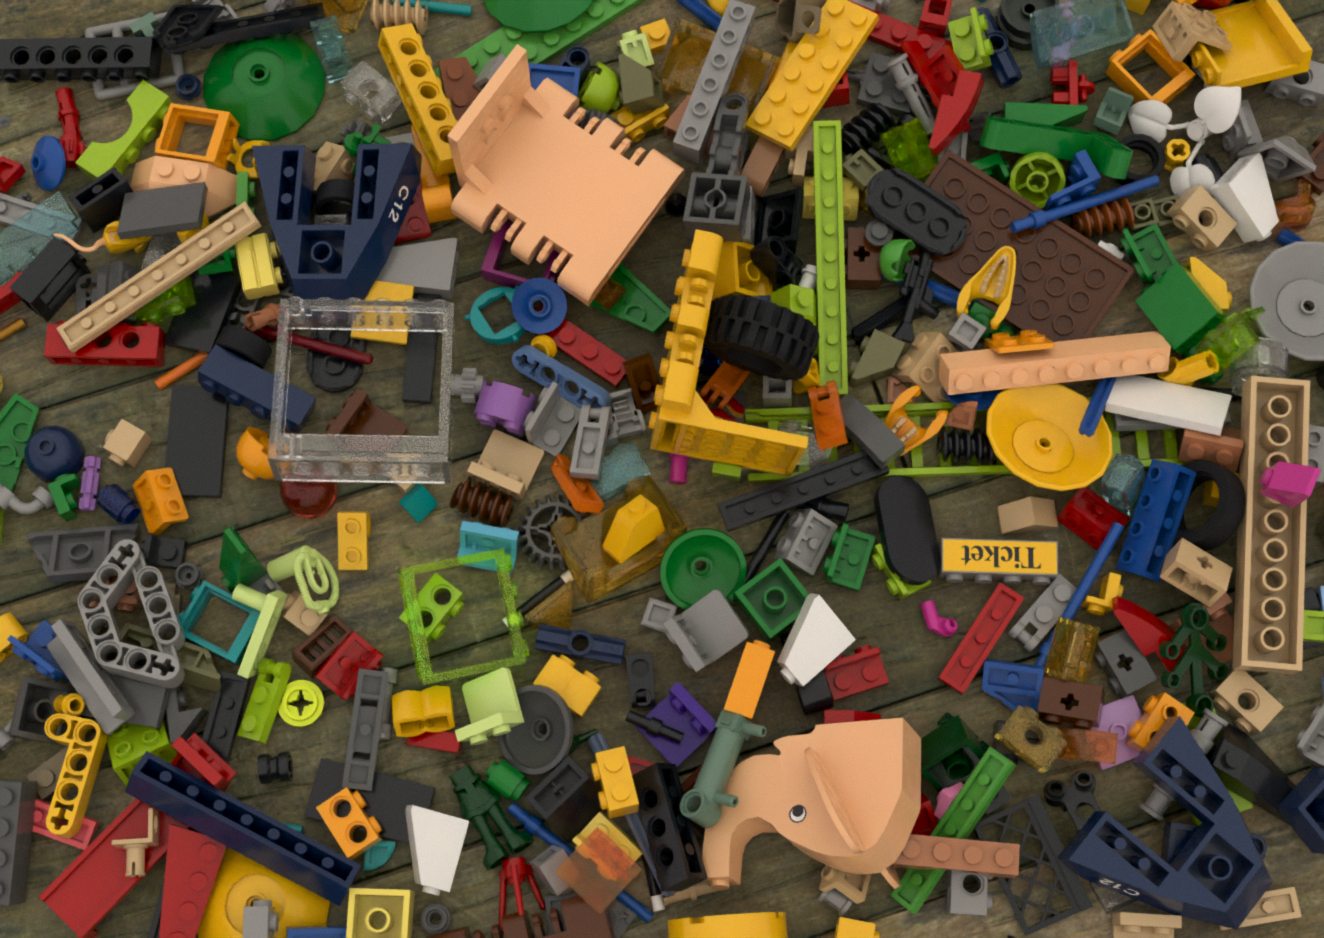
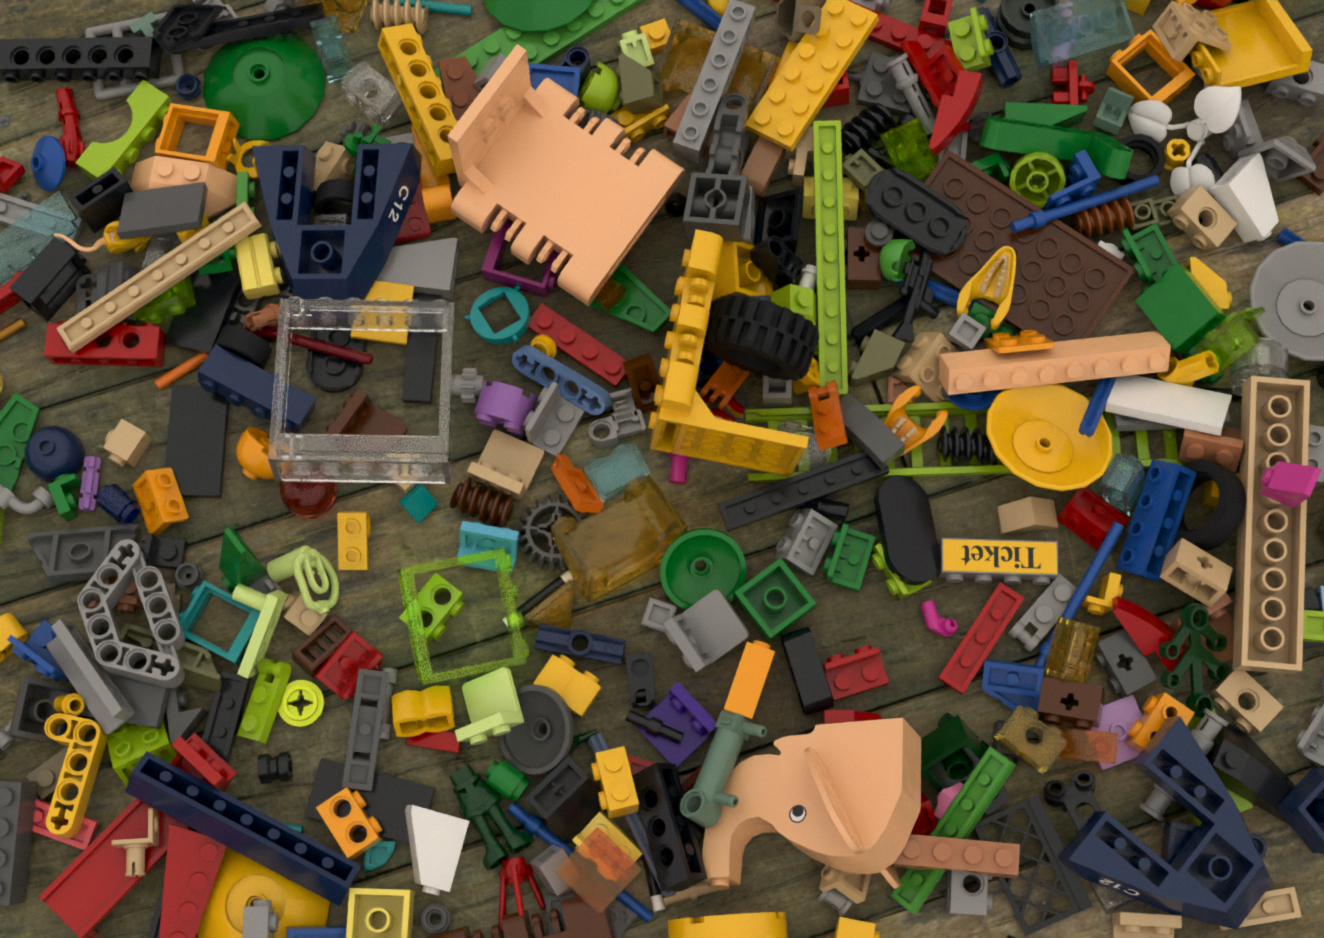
blue dish [511,278,567,334] -> none
light grey plate [569,404,612,480] -> none
yellow slope [602,494,665,564] -> none
lime tile [712,462,742,482] -> none
black bar [744,512,790,584] -> none
white slope [777,593,856,686] -> none
nougat tile [945,401,978,431] -> none
clear orange hat [1274,179,1316,230] -> none

